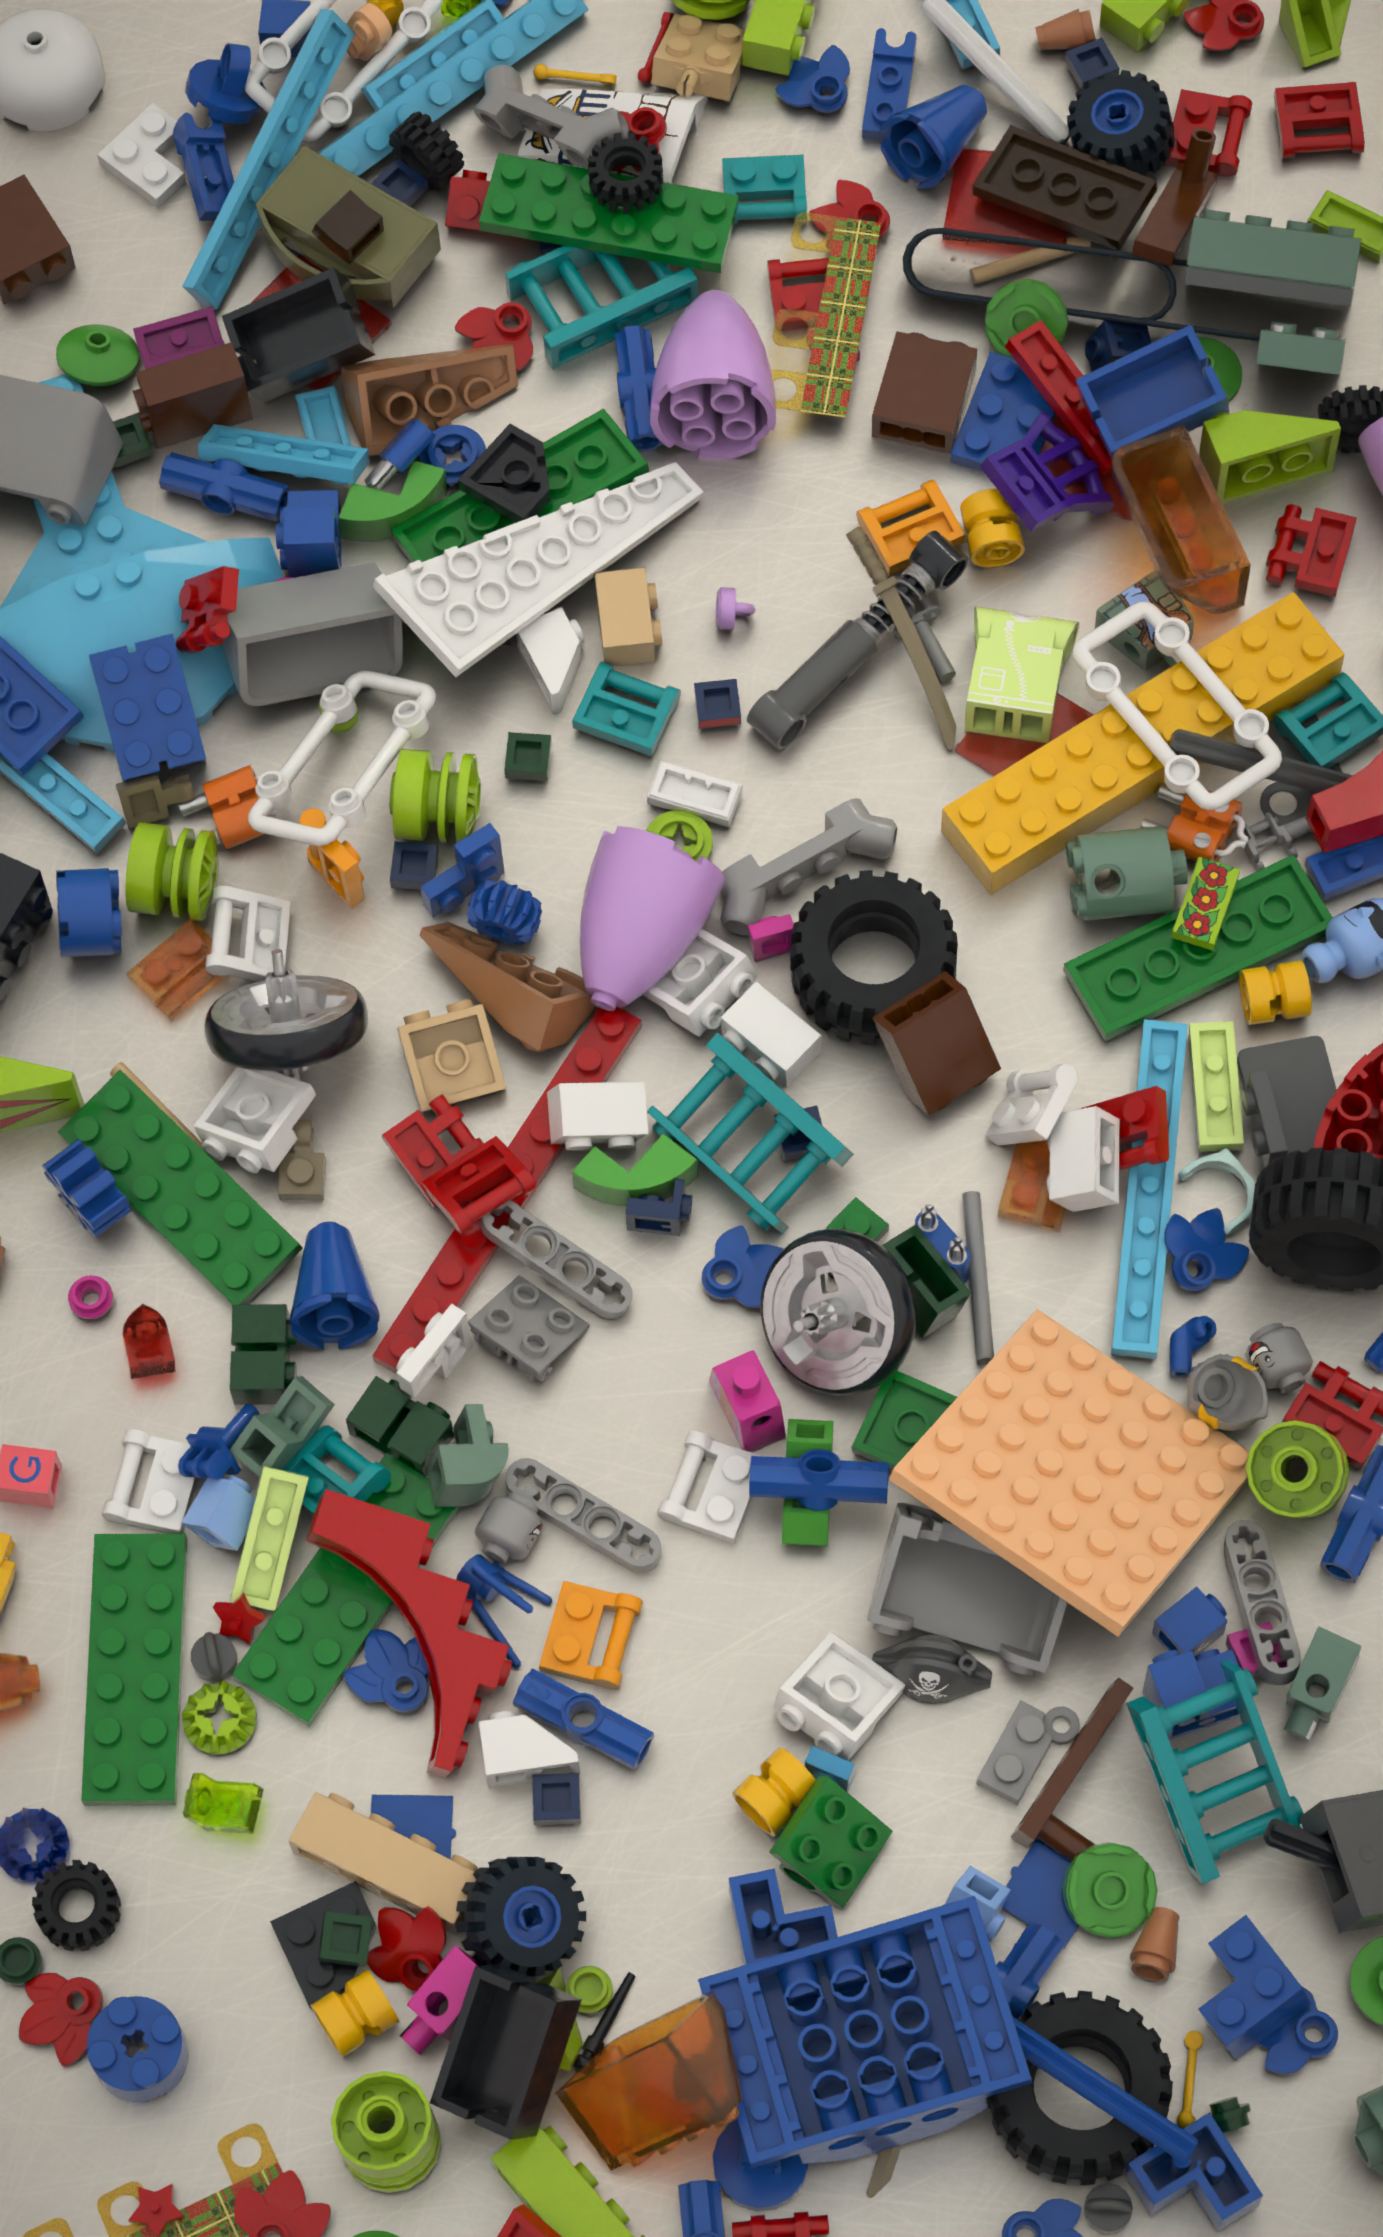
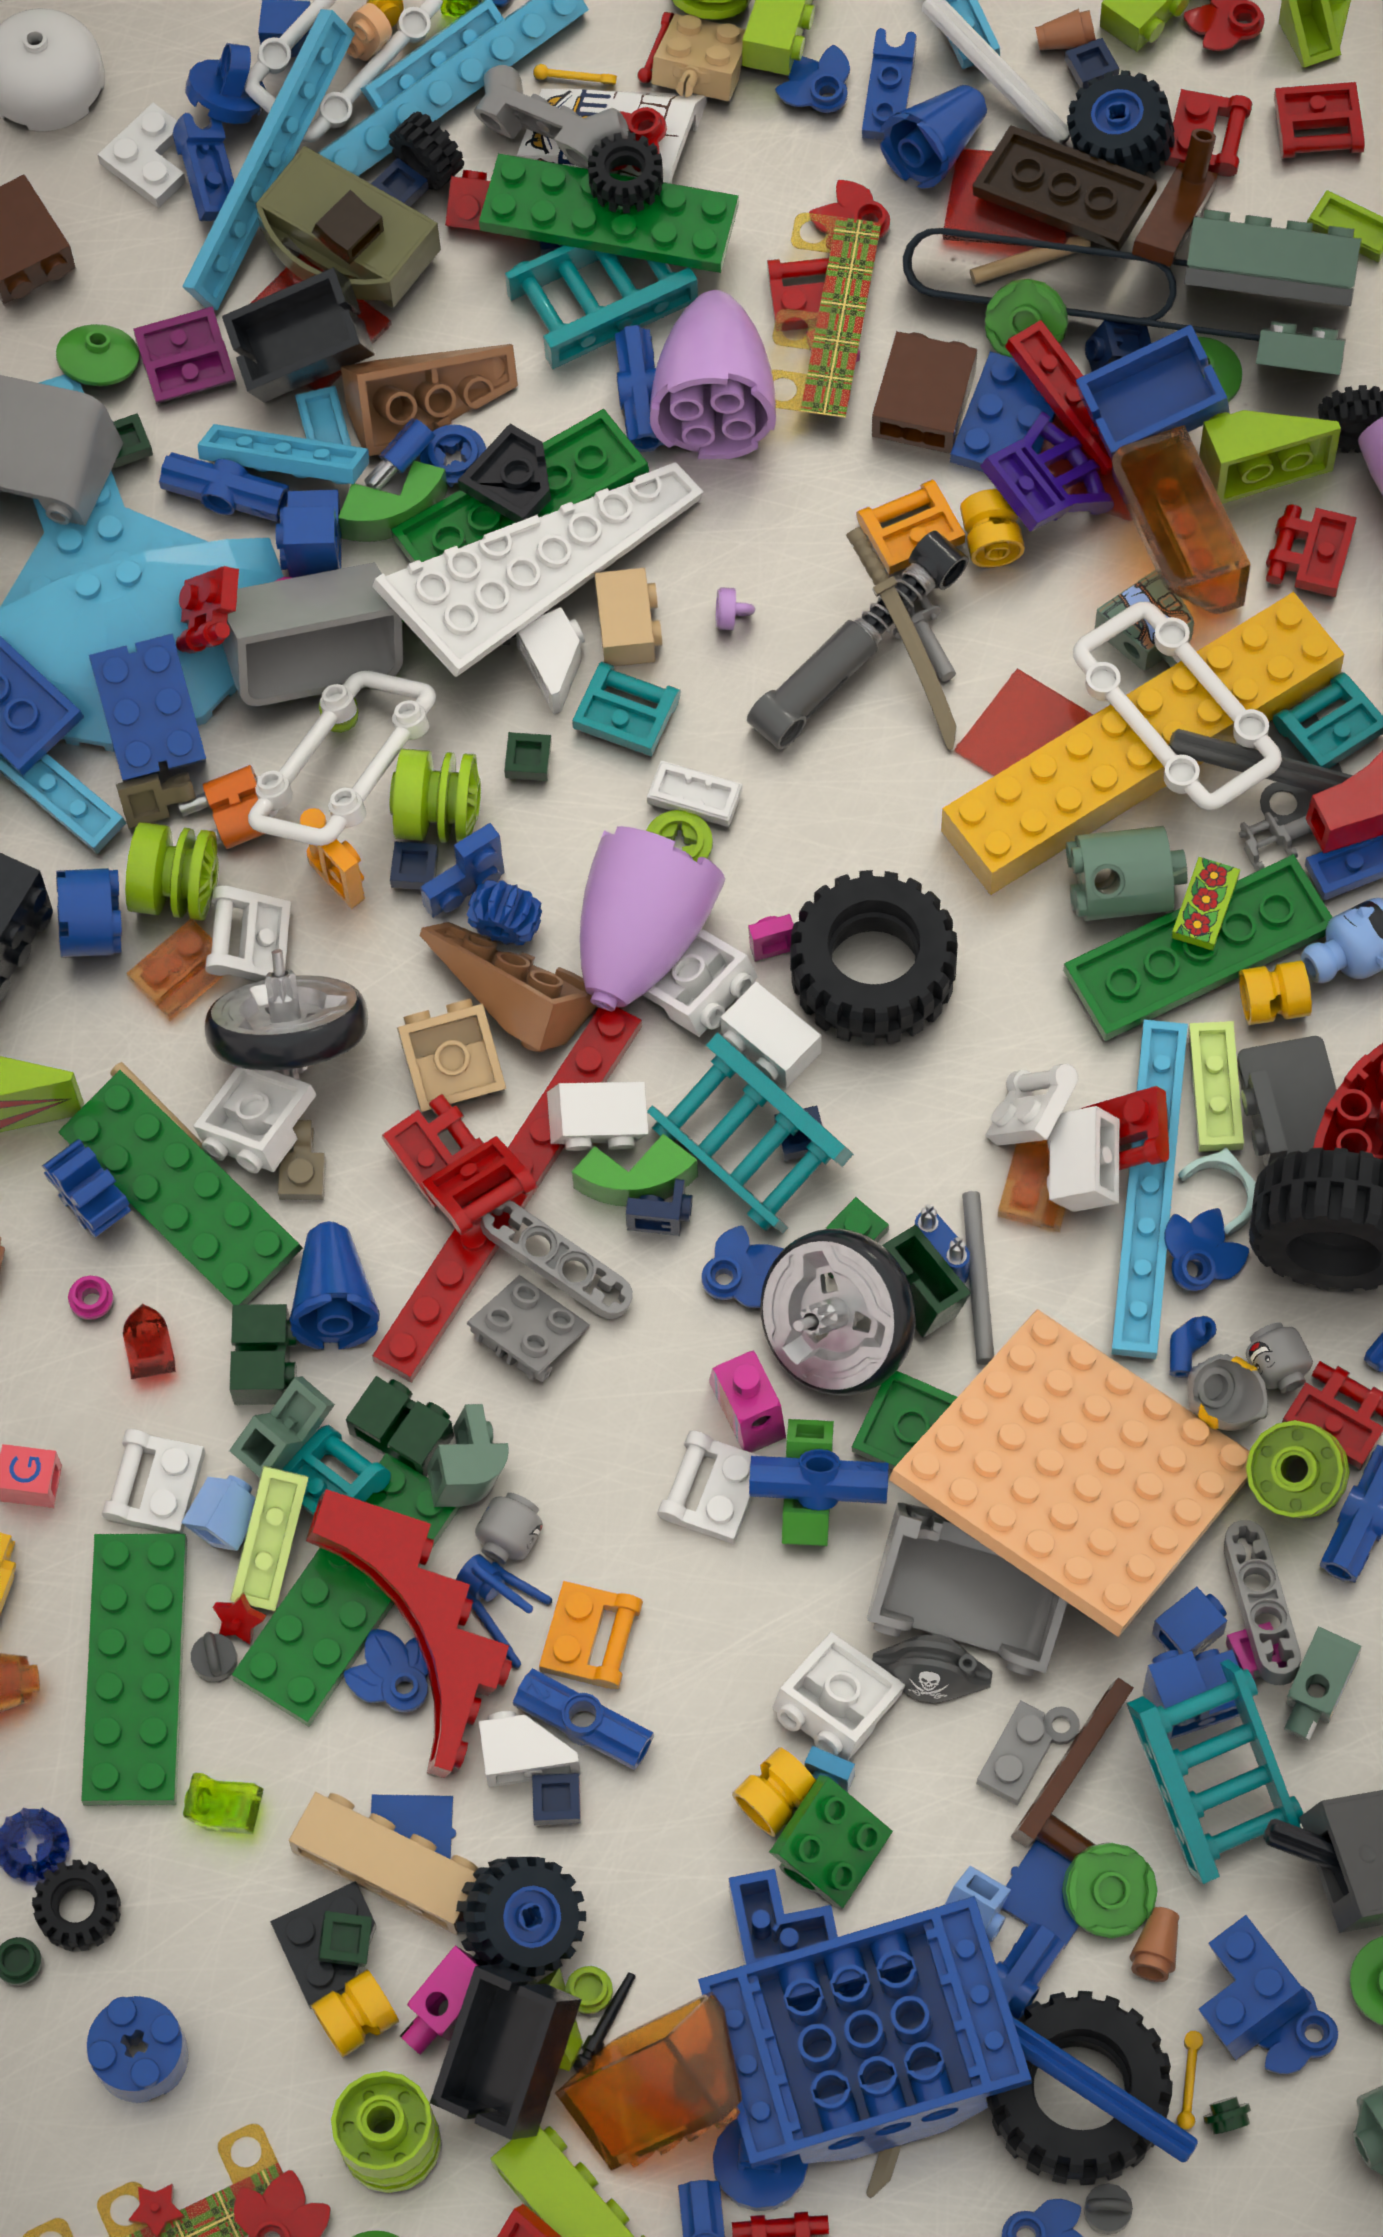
red plate [18,1973,103,2066] -> none
reddish brown brick [133,342,253,449] -> none
blue arm [178,1403,259,1479] -> none
lime gear [182,1680,256,1755] -> none
red plate [367,1906,447,1991] -> none
white plate [396,1303,473,1398] -> none
red plate [455,302,533,371] -> none
light grey beam [506,1458,661,1573] -> none
dark blue plate [694,679,741,729] -> none
light grey plate [720,798,897,936] -> none
teal plate [722,154,807,224] -> none
reddish brown brick [872,971,1001,1116] -> none
yellowish green piece [964,606,1079,744] -> none
blue brick [1125,2112,1263,2231] -> none
orange piece [1140,783,1249,863] -> none

